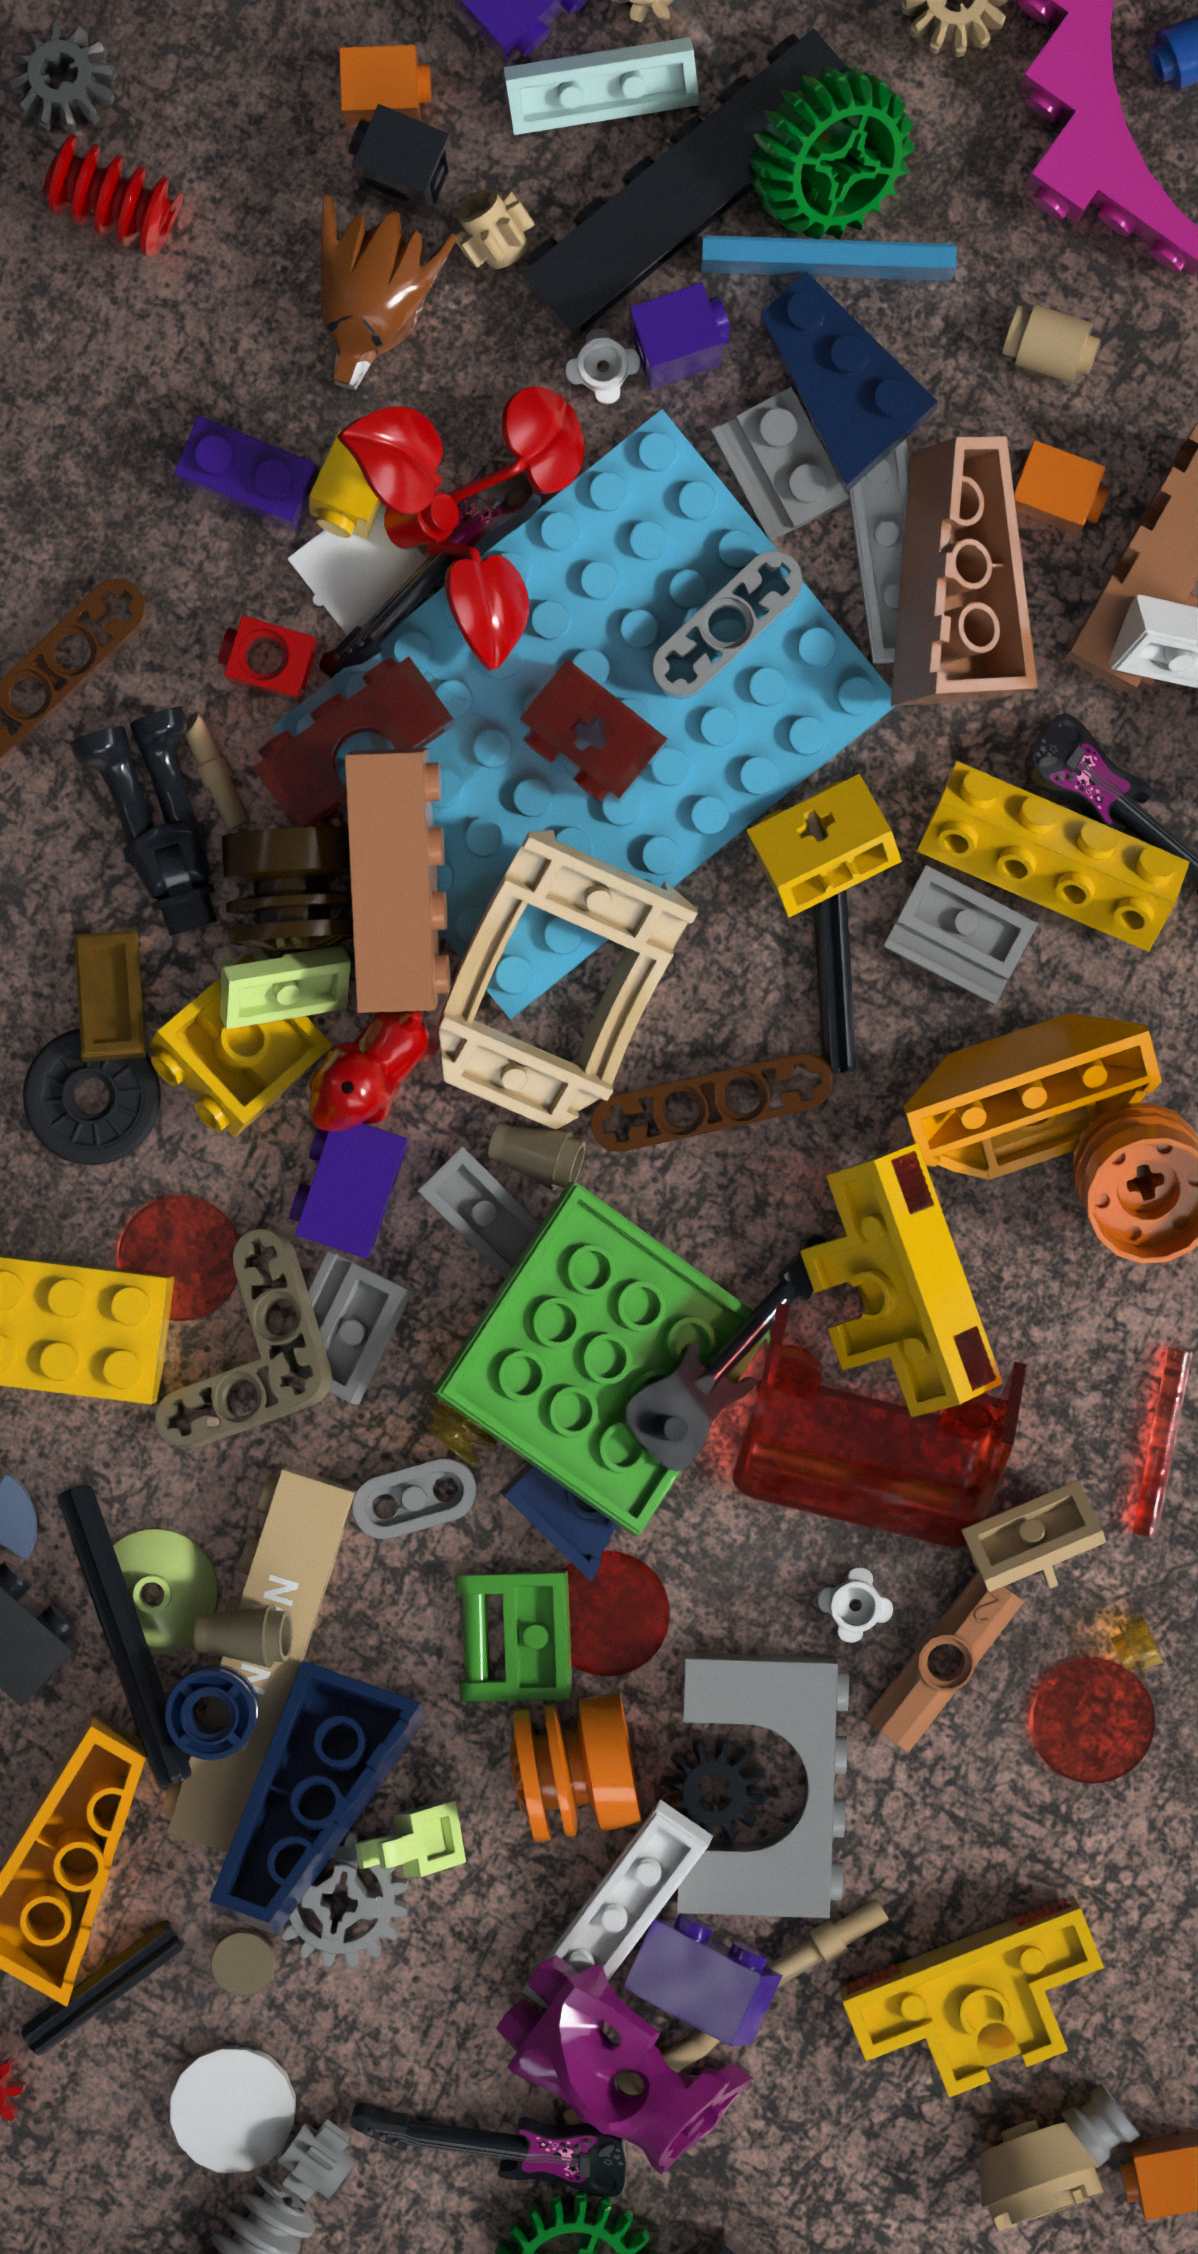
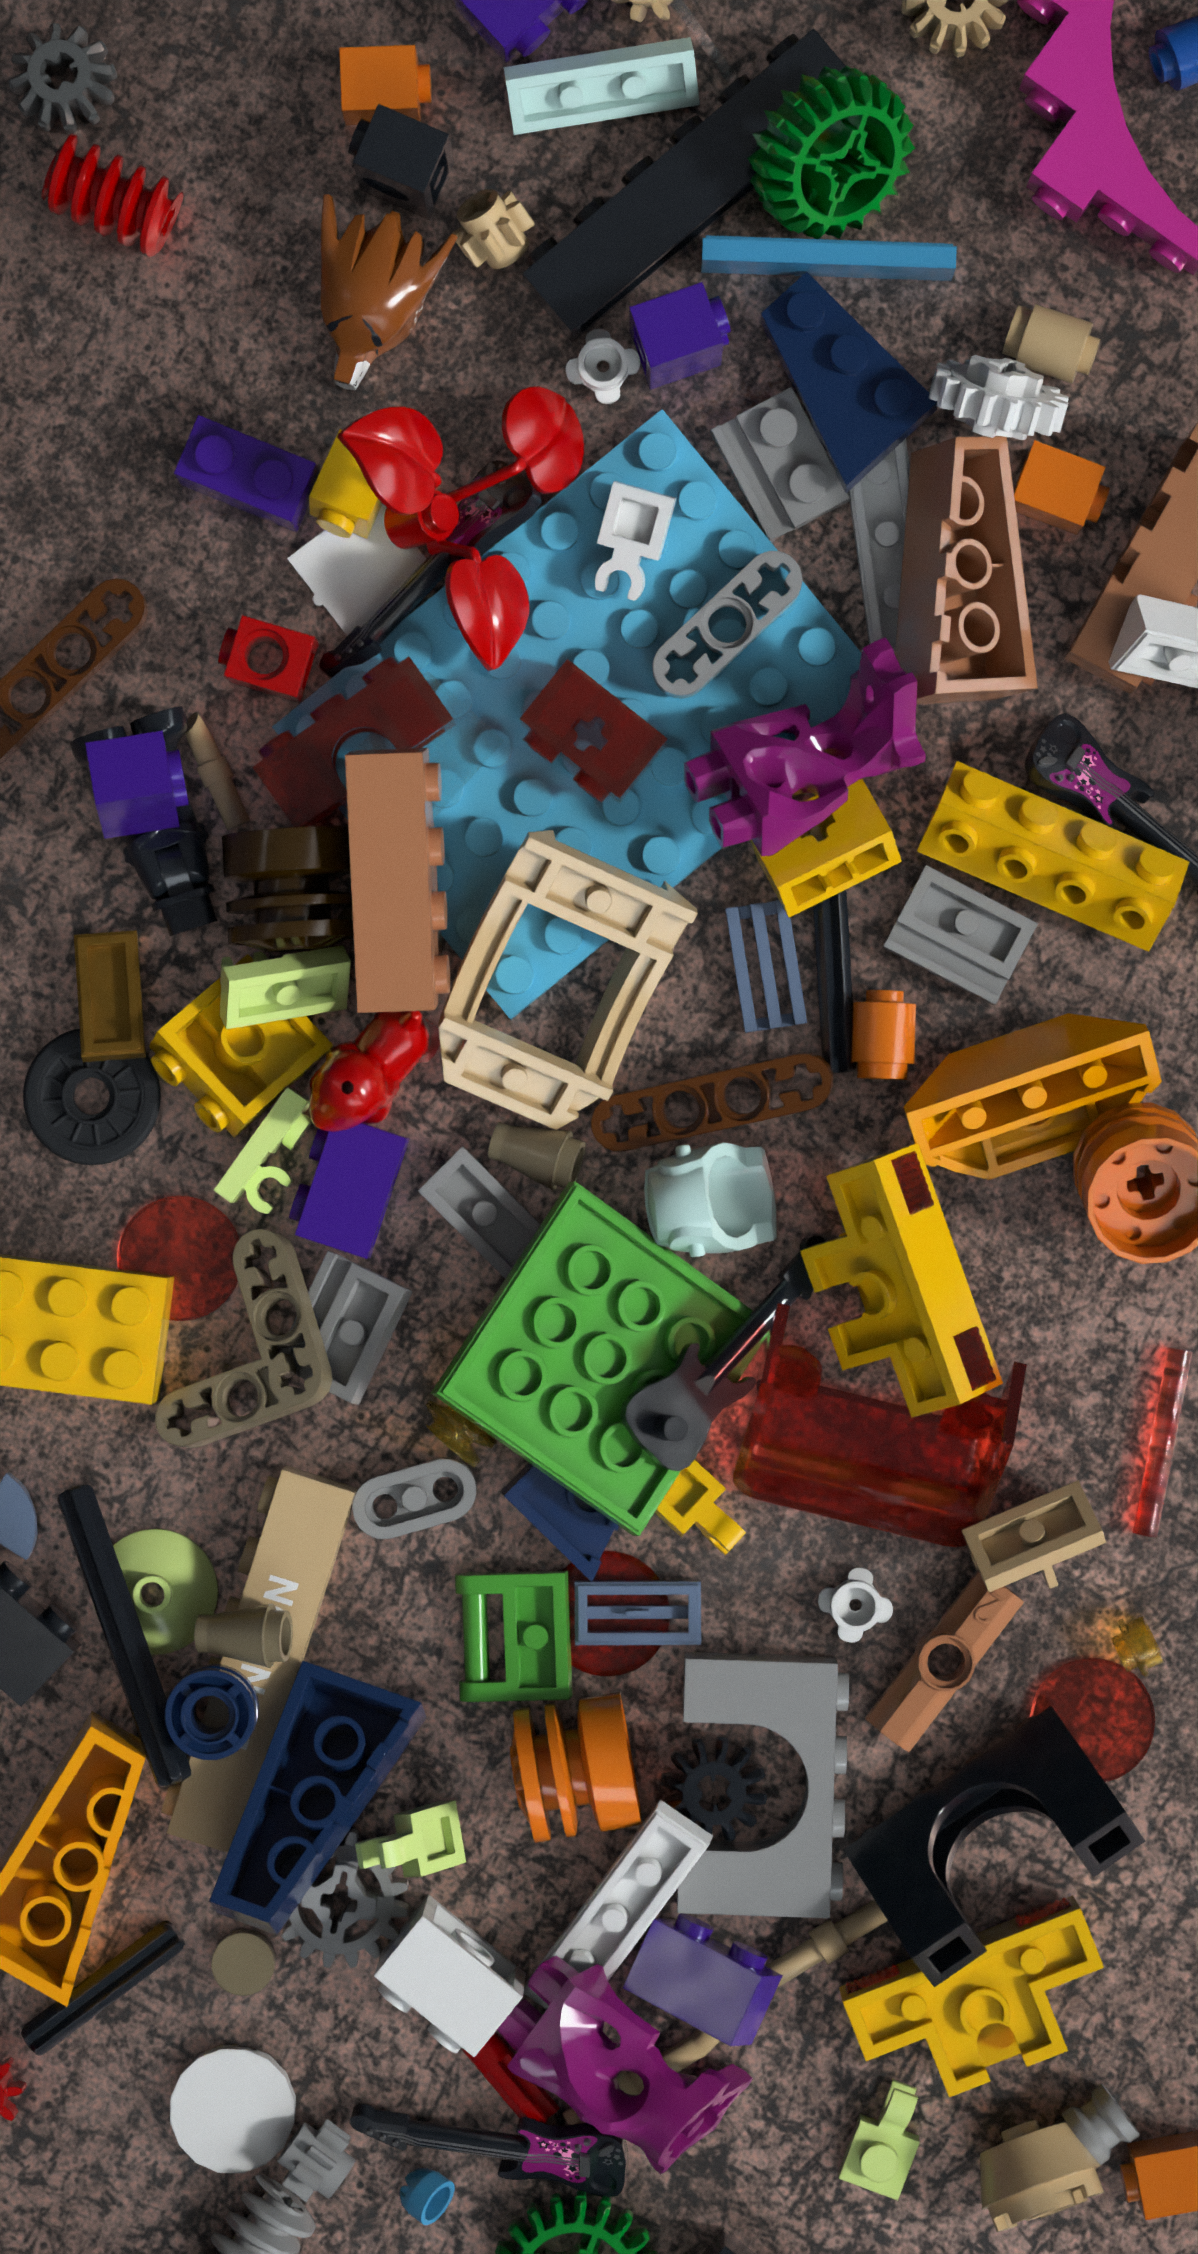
none -> dark purple brick [85,731,189,839]
none -> yellowish green plate [214,1087,312,1214]
none -> white brick [374,1894,526,2057]
none -> dark azure hinge [399,2168,455,2225]
none -> red piece [462,2031,559,2124]
none -> sand blue tile [575,1580,701,1645]
none -> white plate [595,481,677,601]
none -> light aqua helmet [644,1143,777,1257]
none -> yellow plate [654,1460,746,1555]
none -> magenta hips [684,637,926,857]
none -> sand blue tile [725,900,807,1033]
none -> yellowish green plate [838,2079,920,2201]
none -> black arch [843,1706,1146,1988]
none -> orange brick [851,990,916,1080]
none -> white gear [929,355,1069,440]

